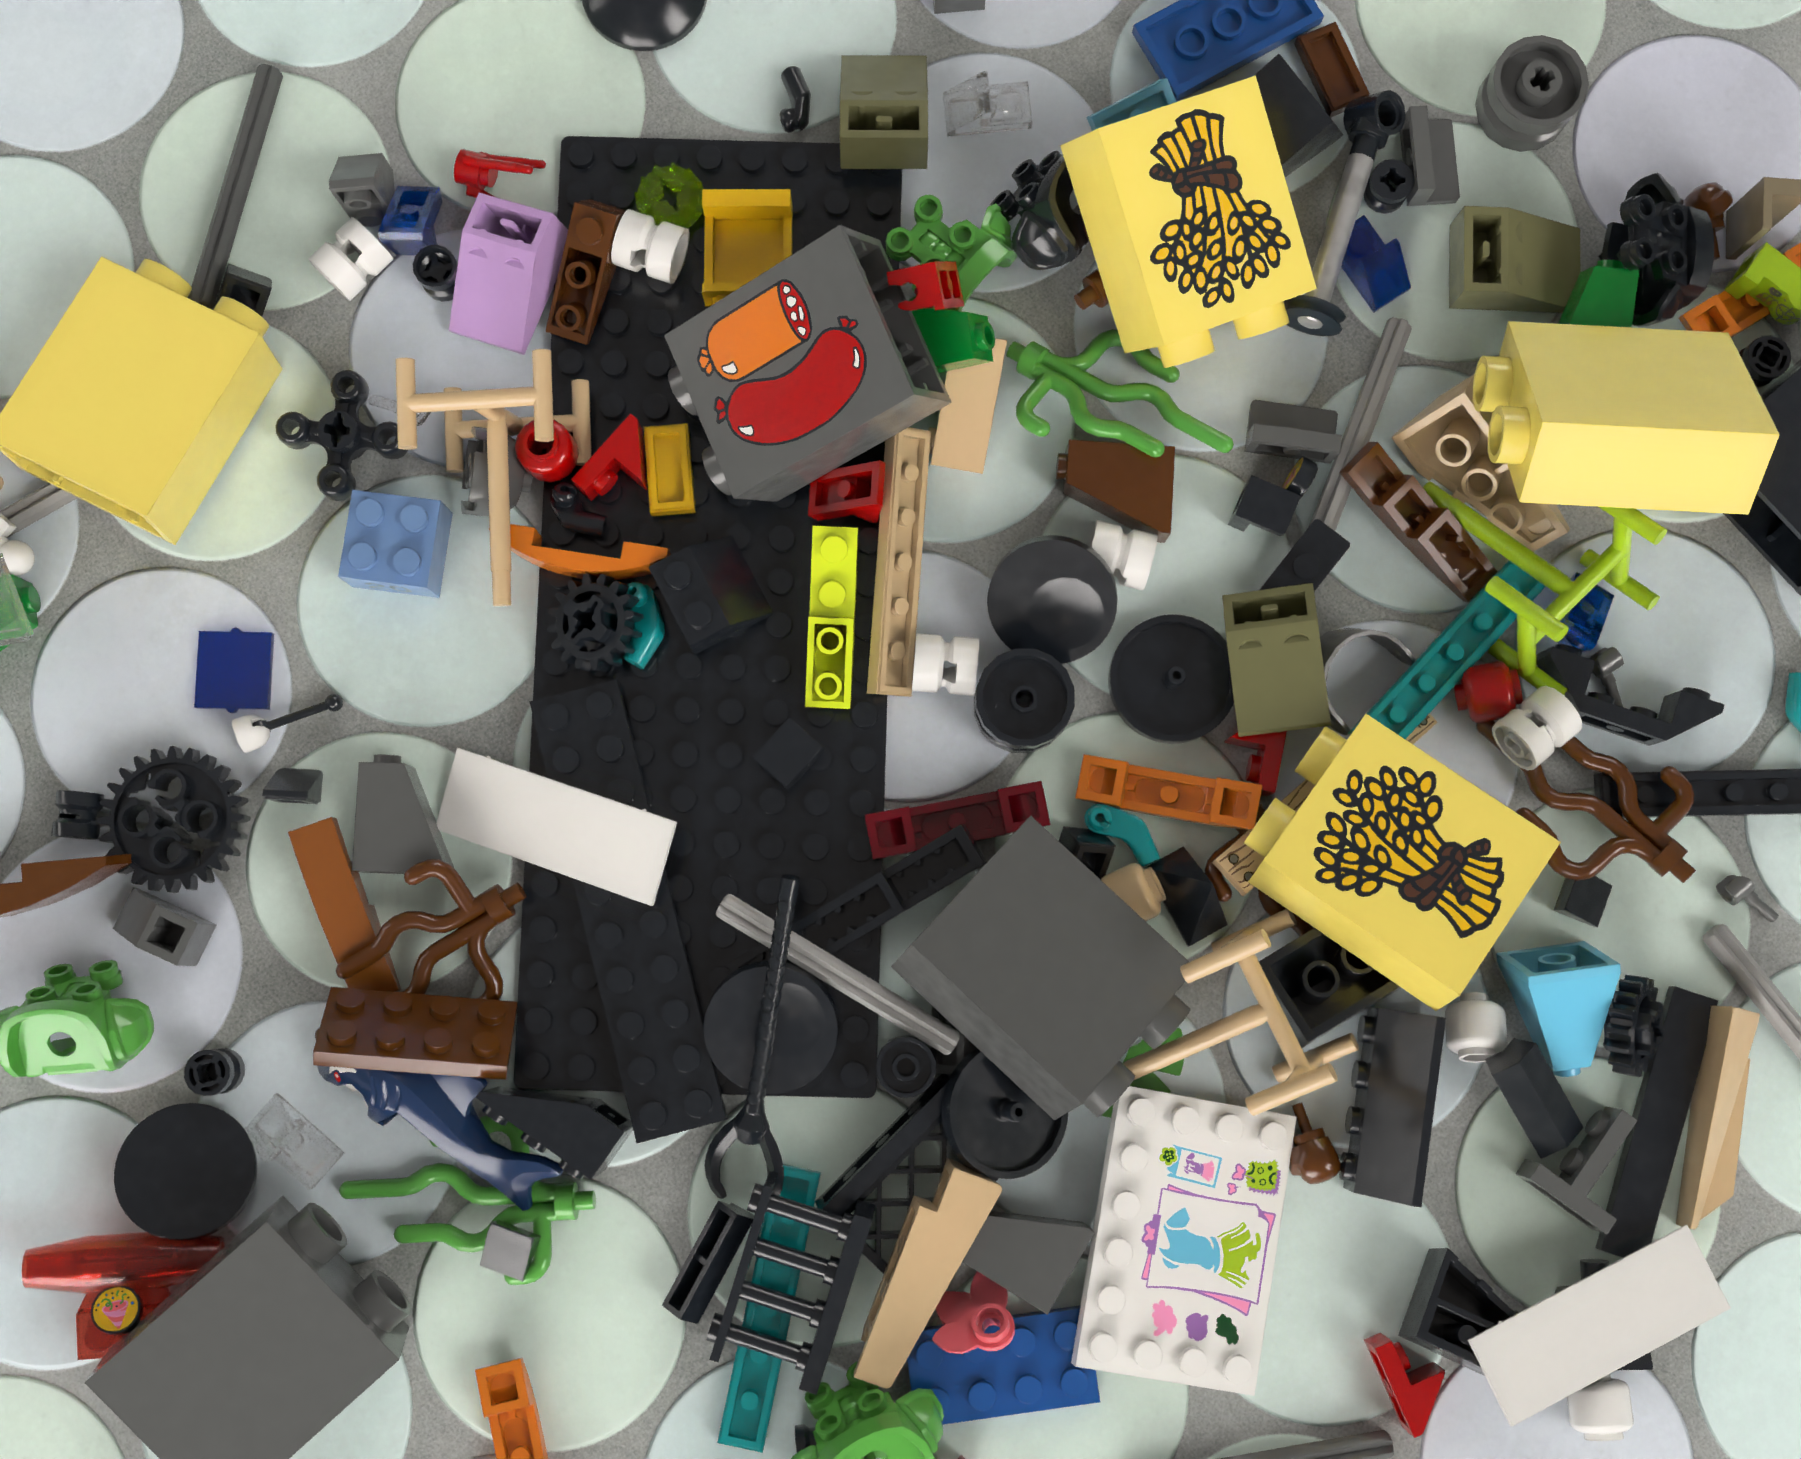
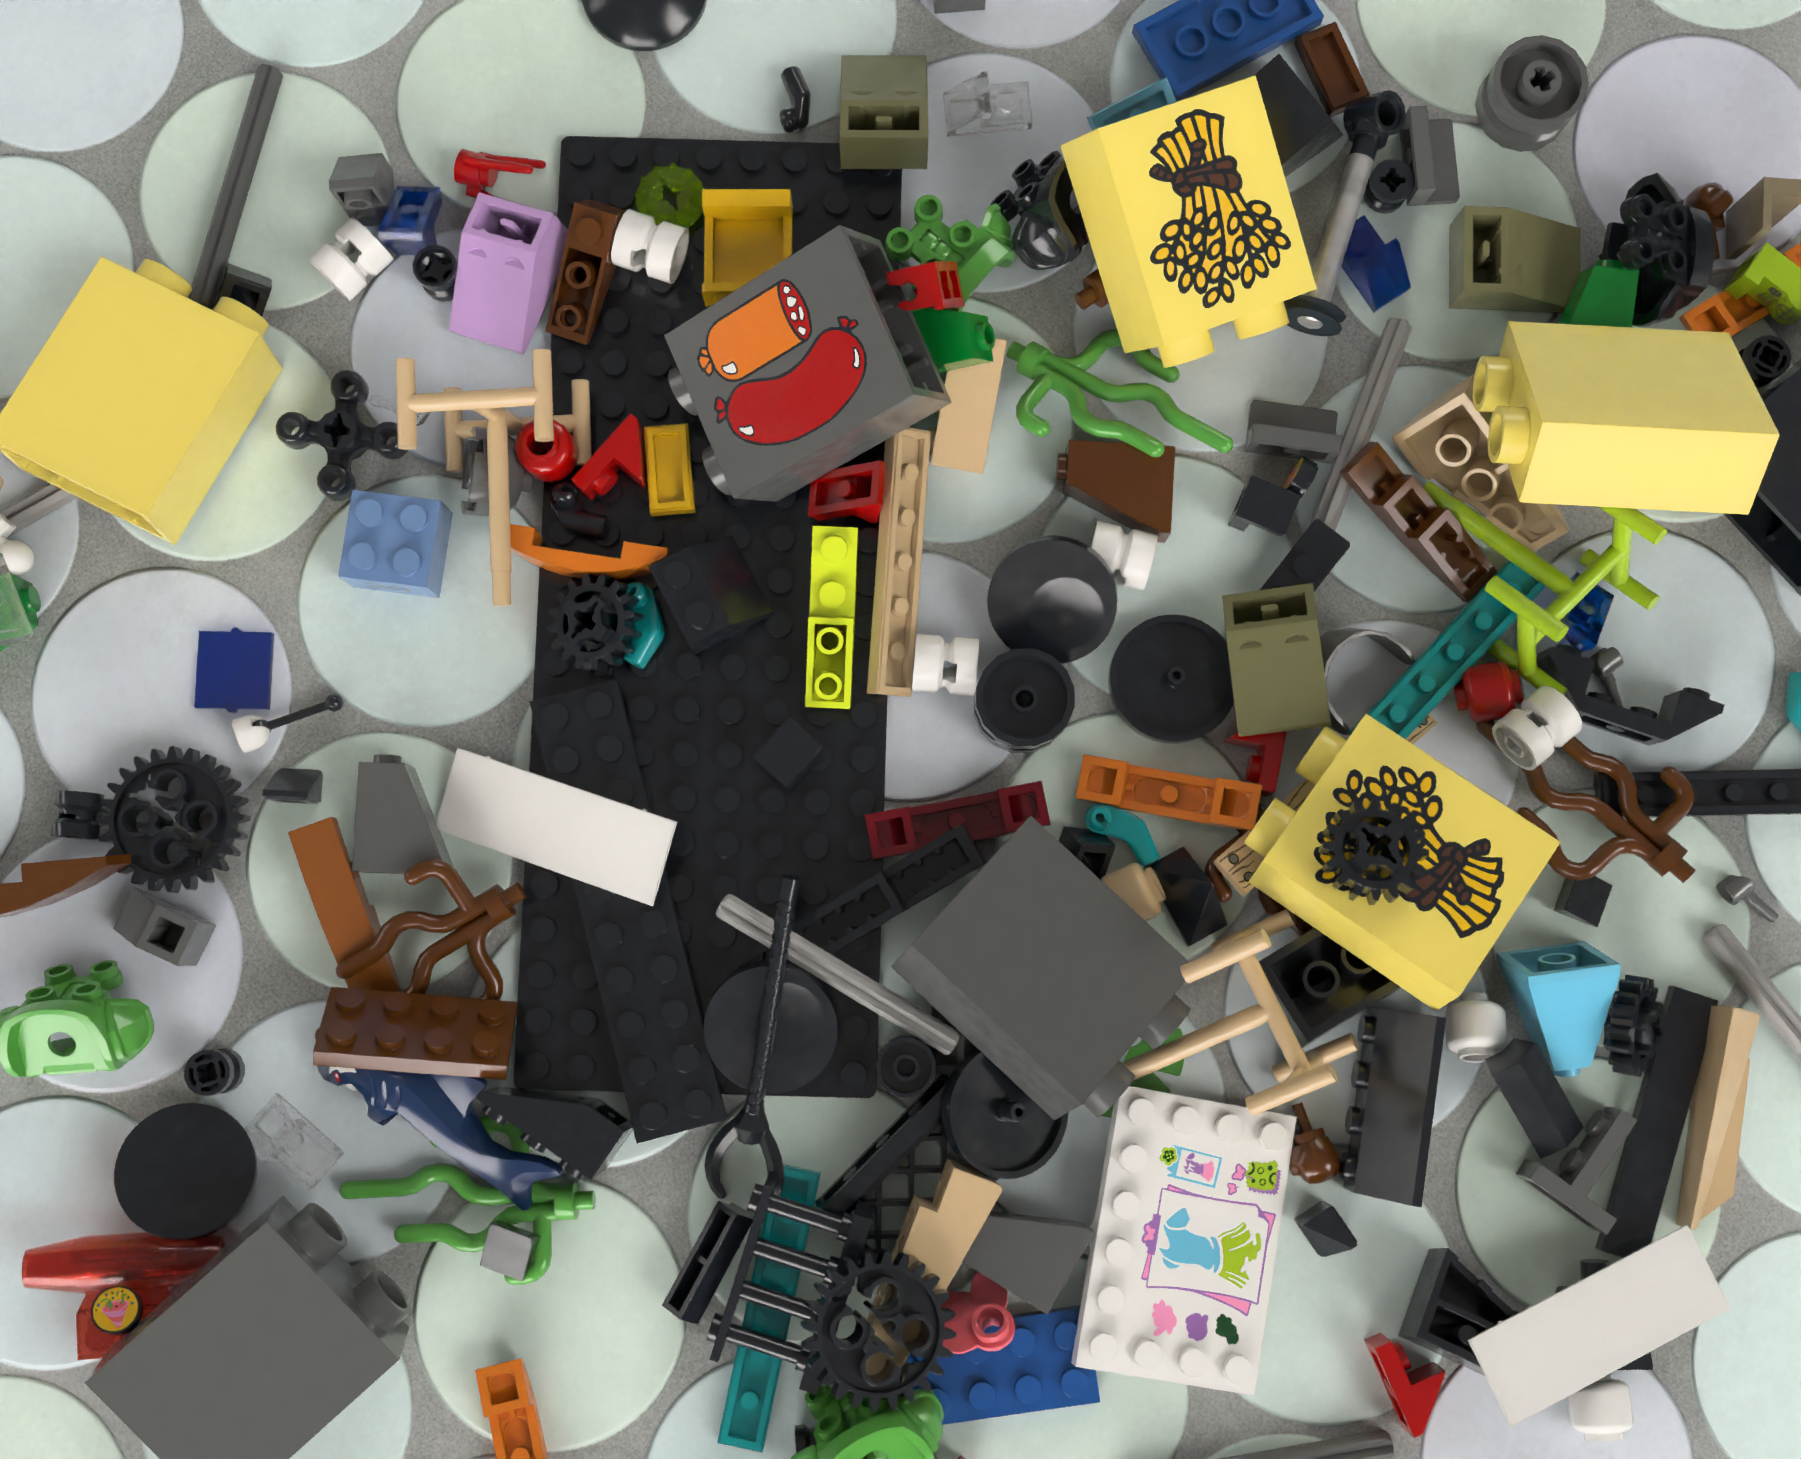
none -> black gear [800,1248,956,1412]
none -> black slope [1294,1201,1358,1257]
none -> black gear [1319,798,1429,905]

